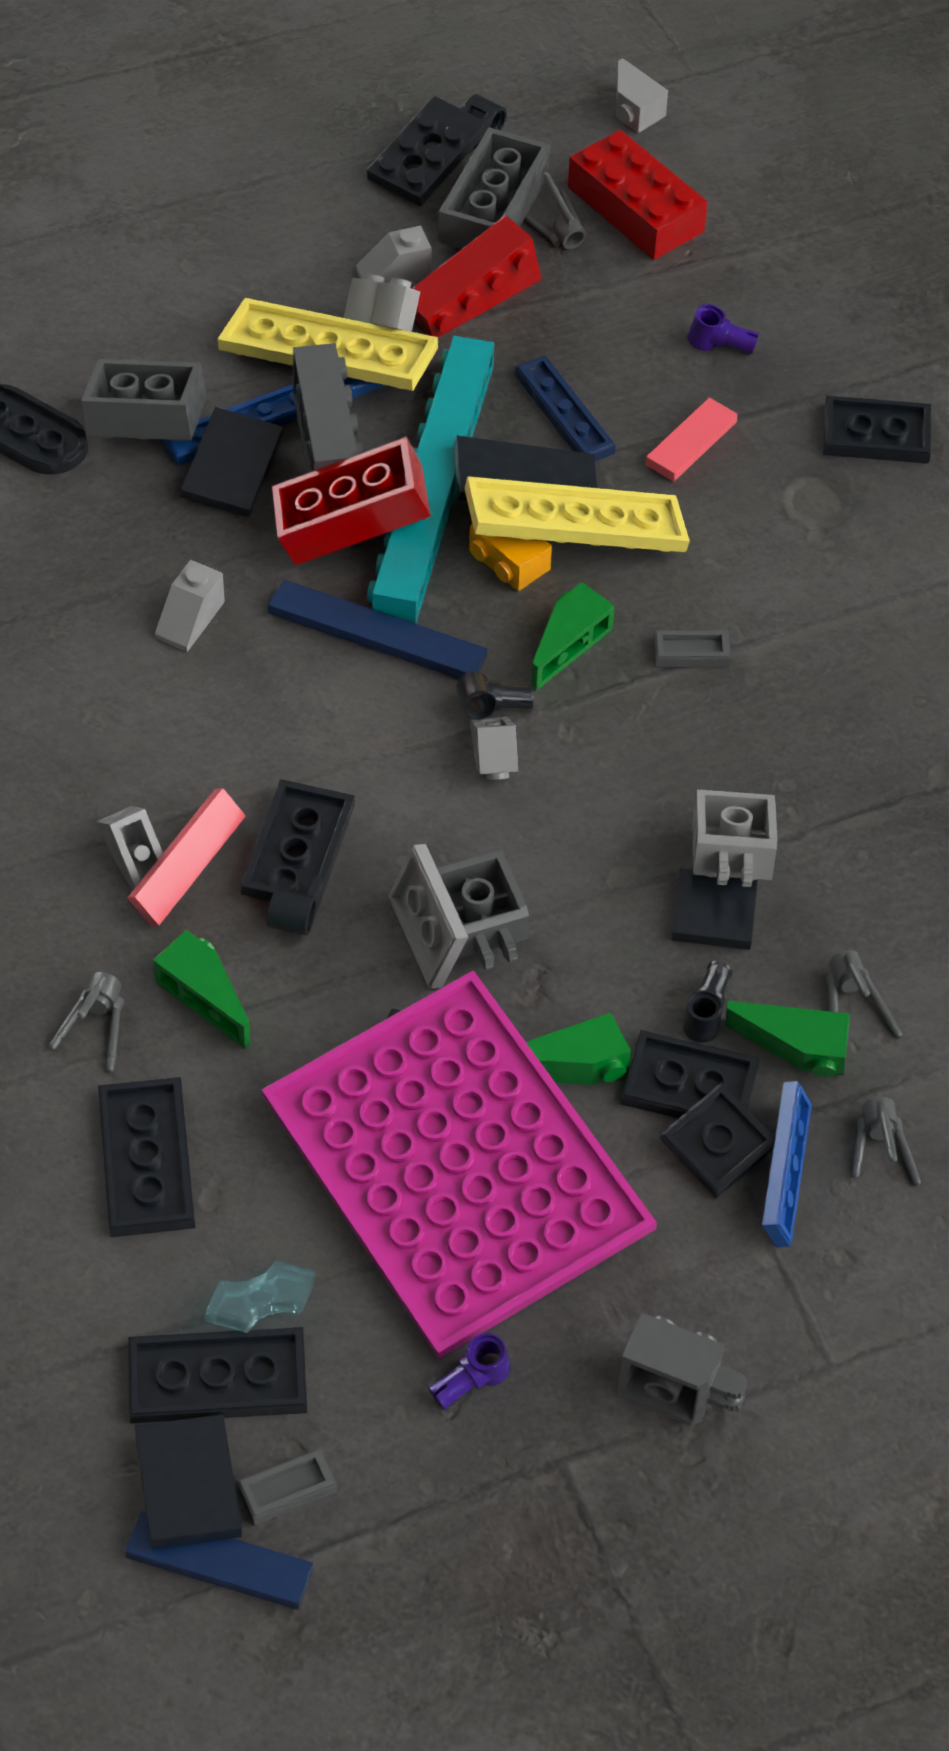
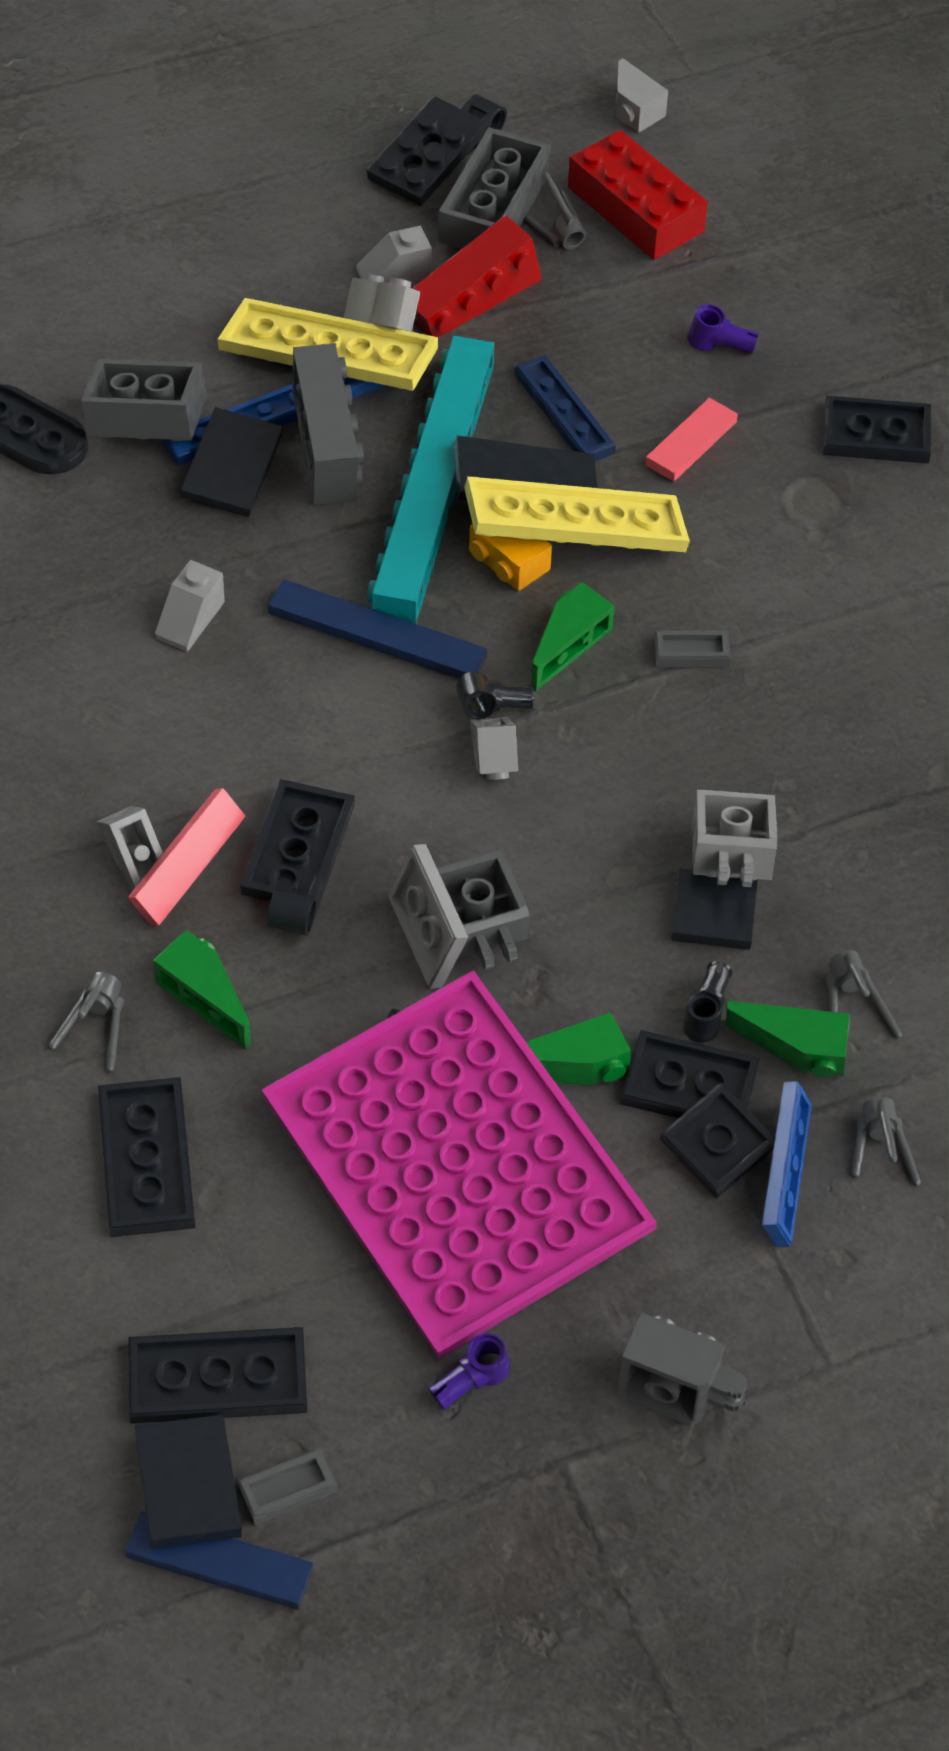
clear light blue tile [205,1260,316,1333] -> none
red brick [272,437,431,566] -> none

